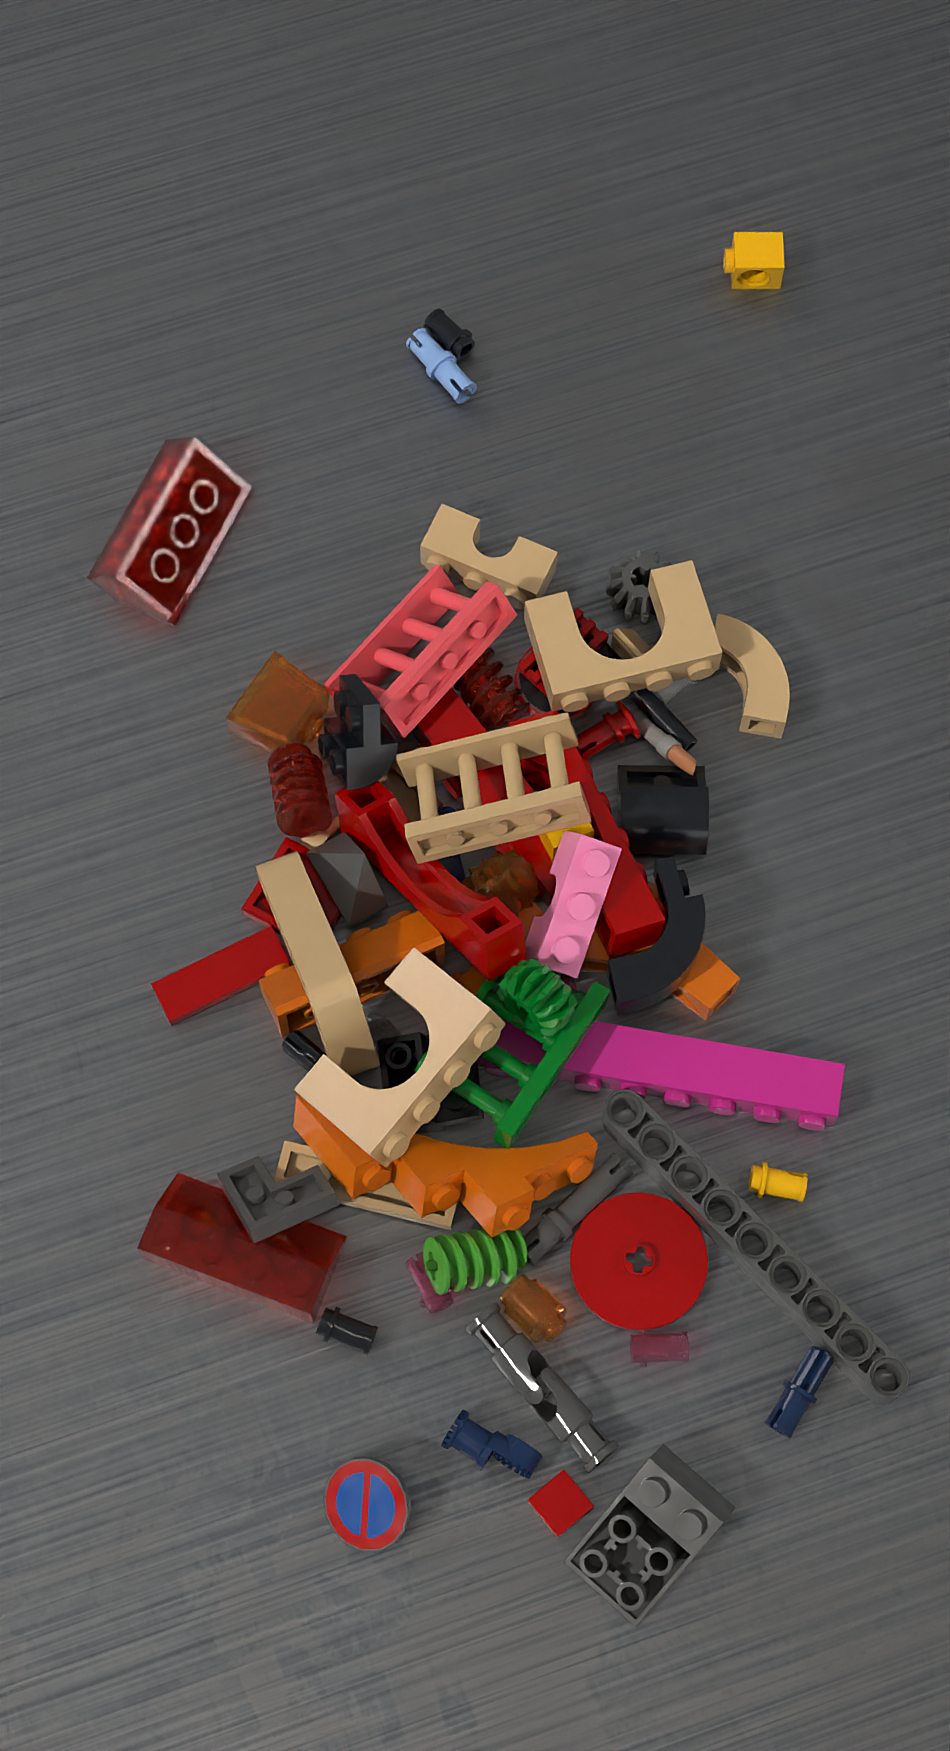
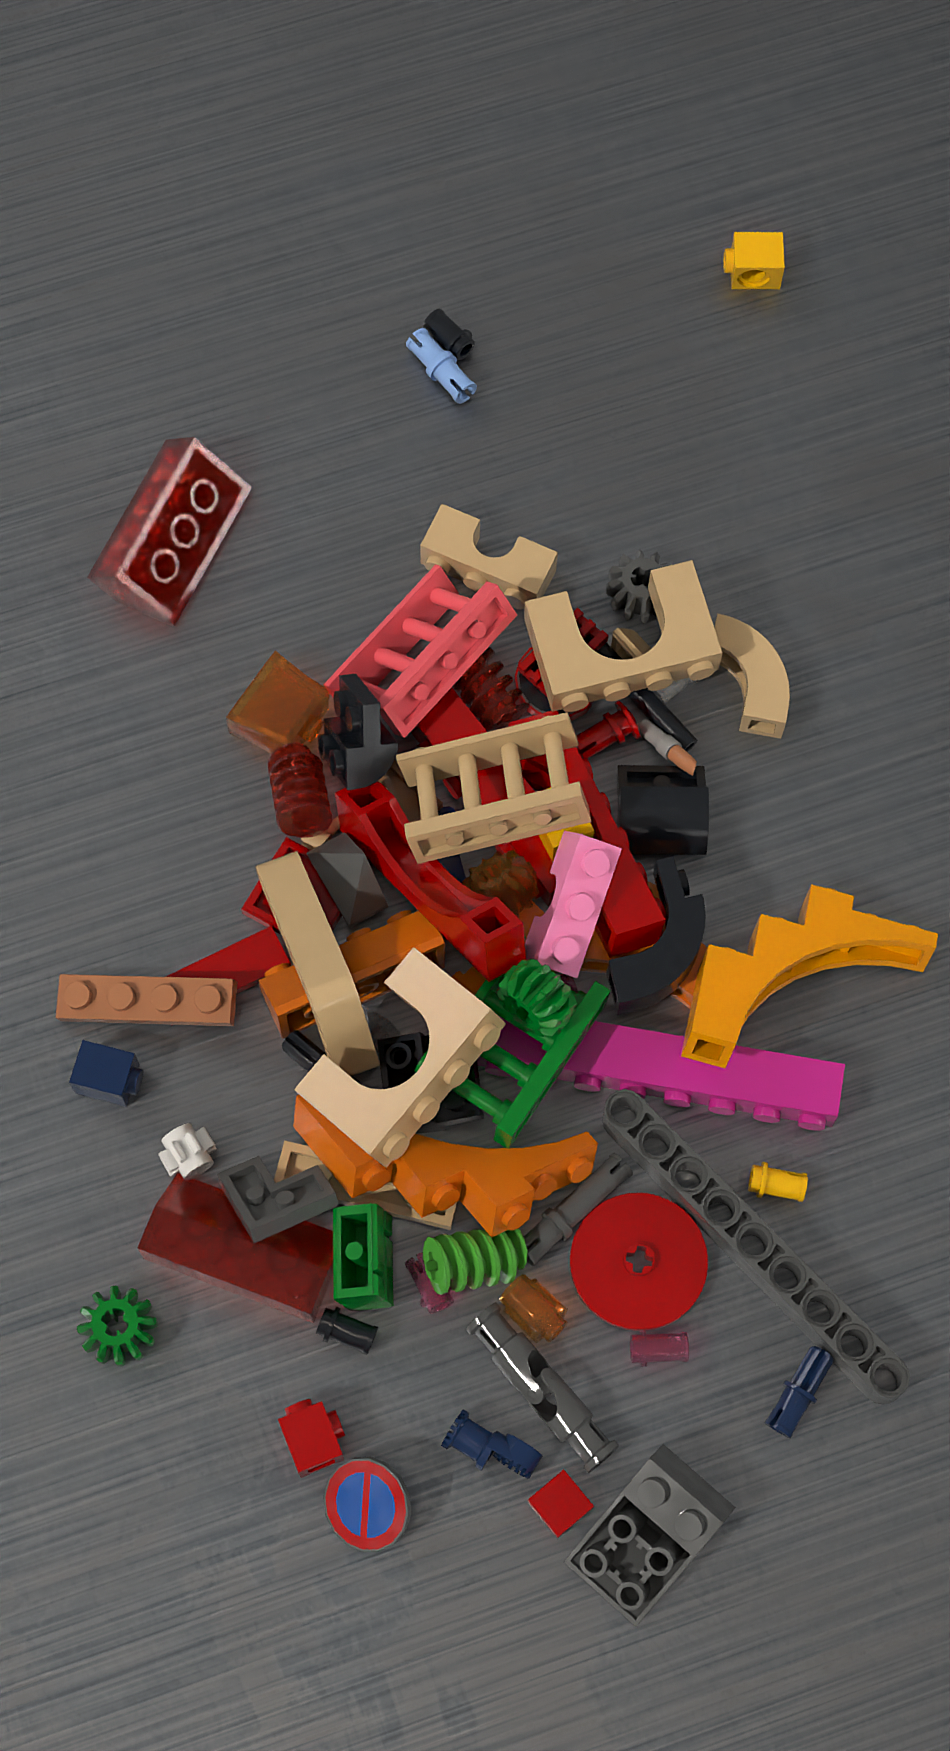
none -> nougat plate [56,974,237,1026]
none -> dark blue brick [69,1040,144,1107]
none -> green gear [77,1285,158,1367]
none -> white gear [158,1123,217,1180]
none -> red brick [278,1399,345,1478]
none -> green brick [333,1203,394,1311]
none -> light orange arch [681,884,938,1068]

